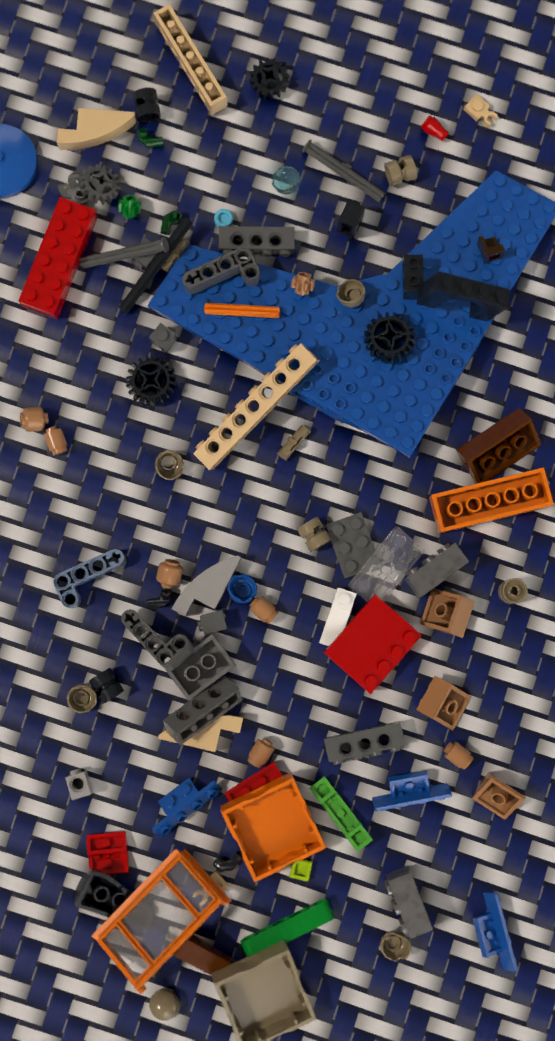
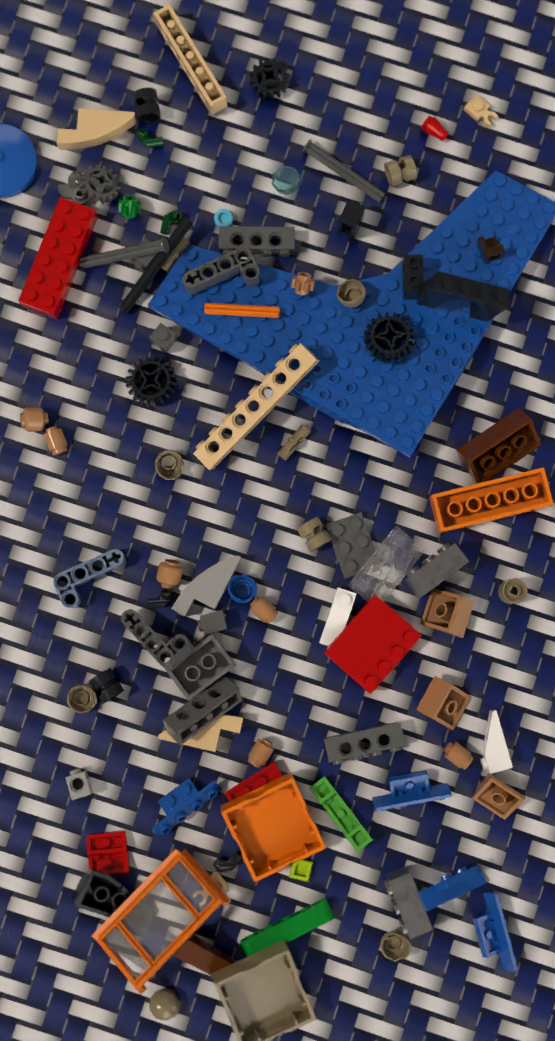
none -> blue bracket [418,865,486,911]
none -> white slope [480,710,513,774]

